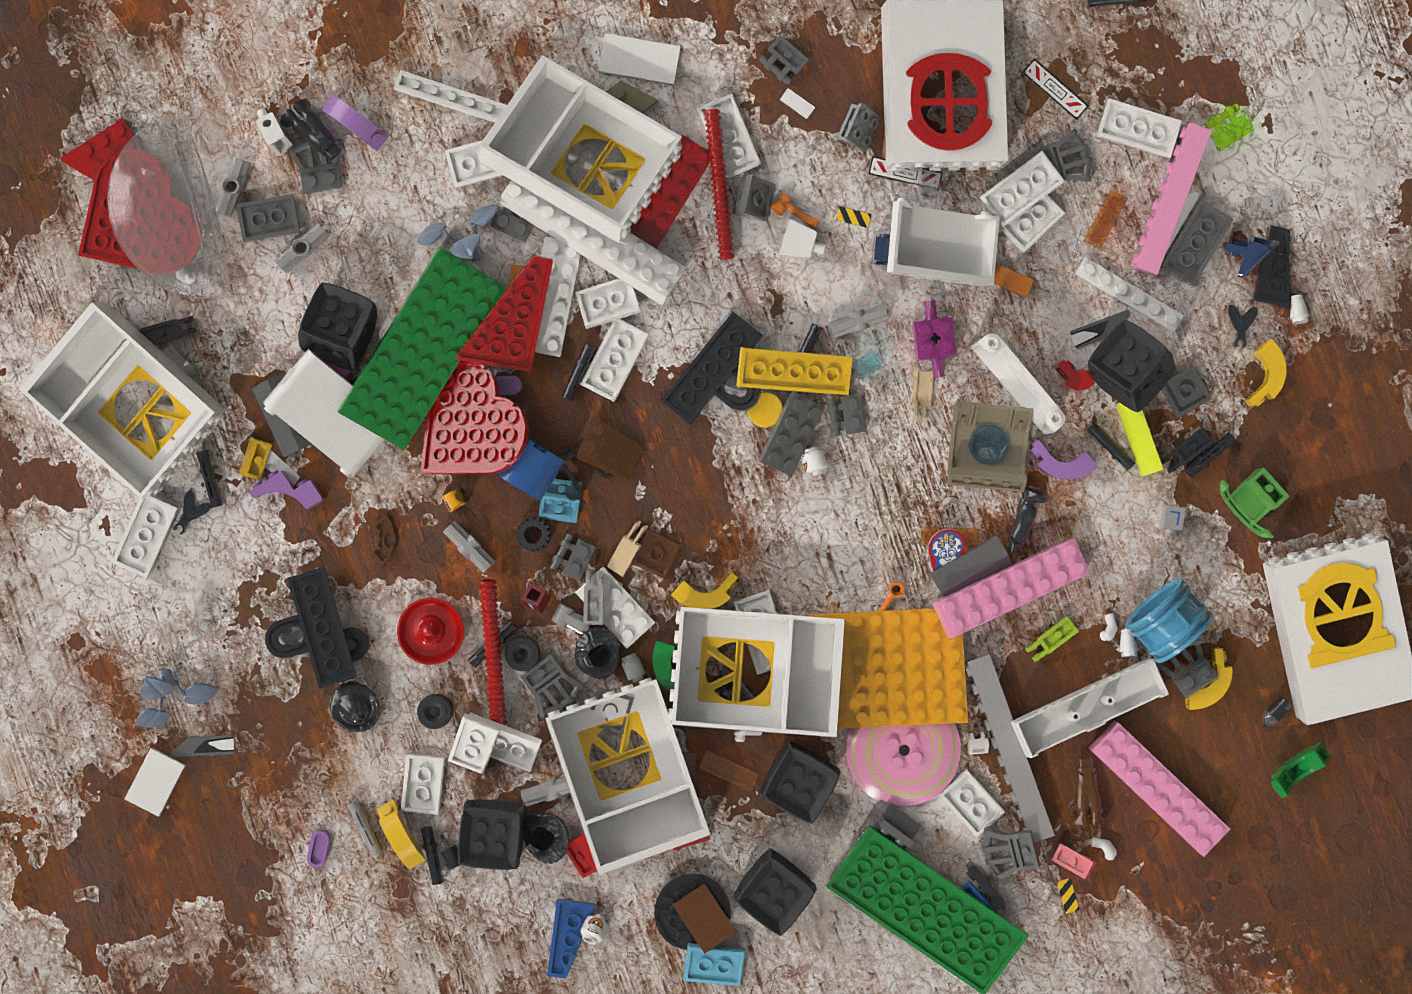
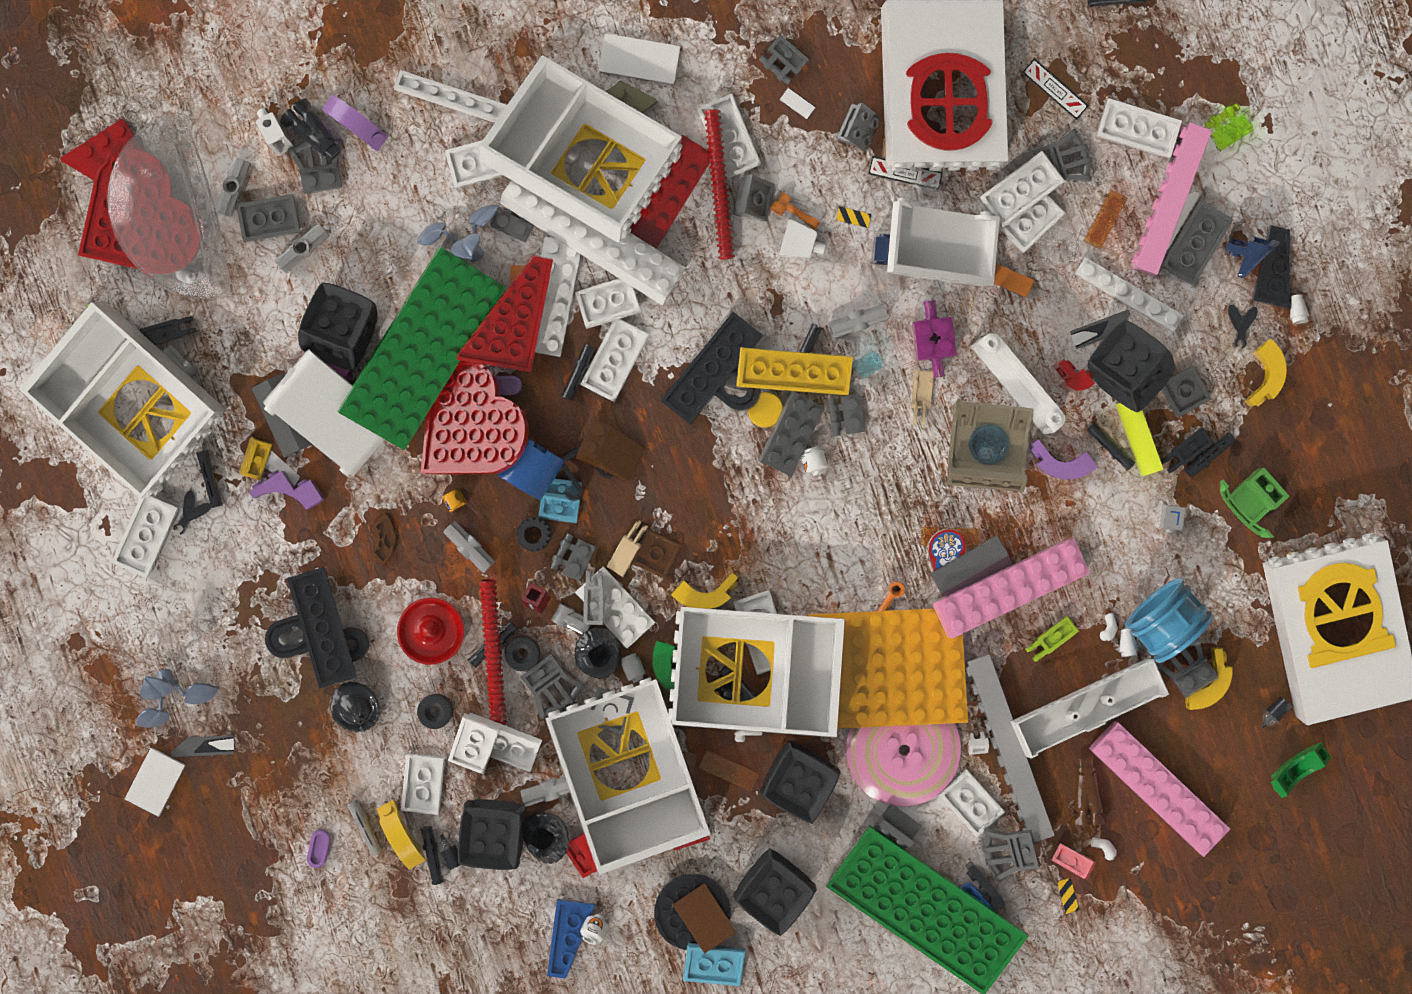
black piece [1007,487,1048,554] -> none

